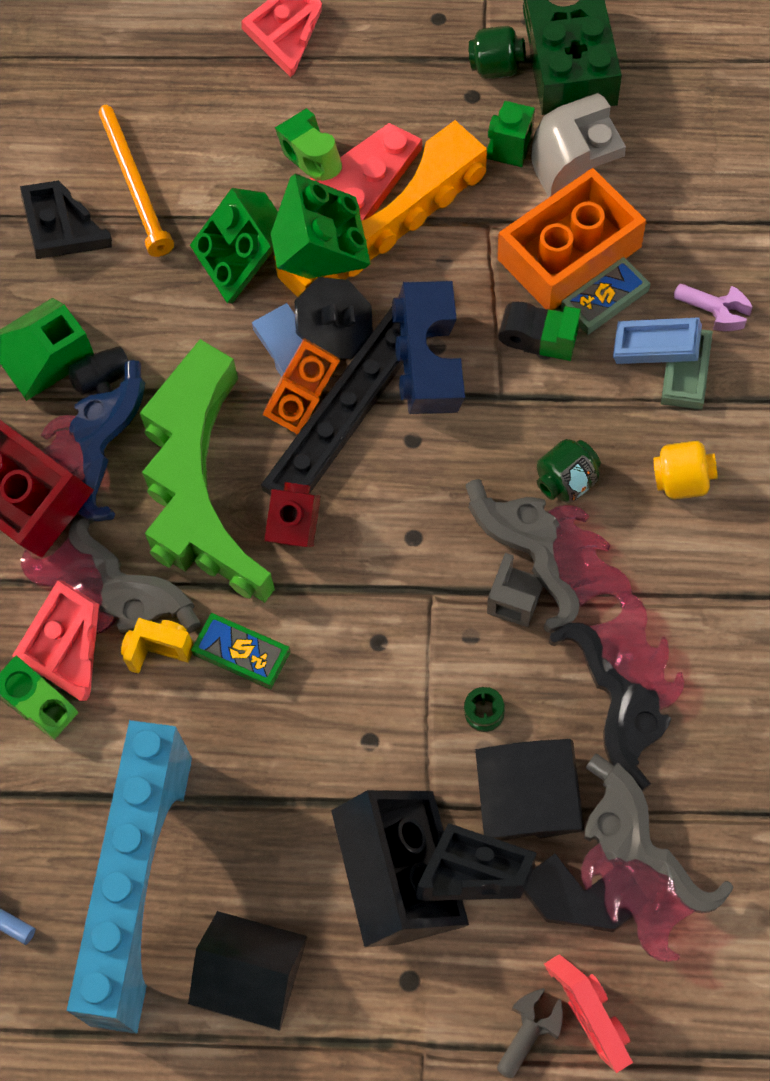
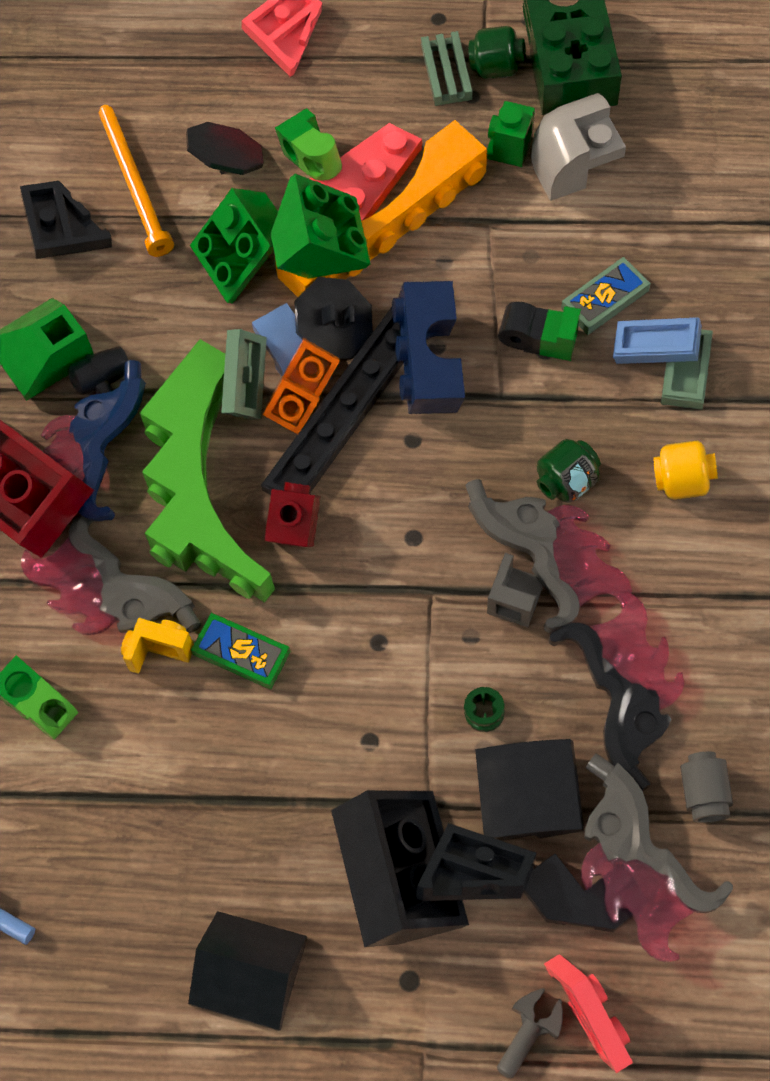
coral wing [12,580,99,701] -> none
dark azure arch [67,720,192,1034] -> none
orange brick [497,168,646,310] -> none
lavender bar [674,284,752,331] -> none
none -> black piece [186,122,264,175]
none -> sand green tile [221,329,267,420]
none -> sand green tile [421,31,472,106]
none -> dark grey brick [680,751,733,823]

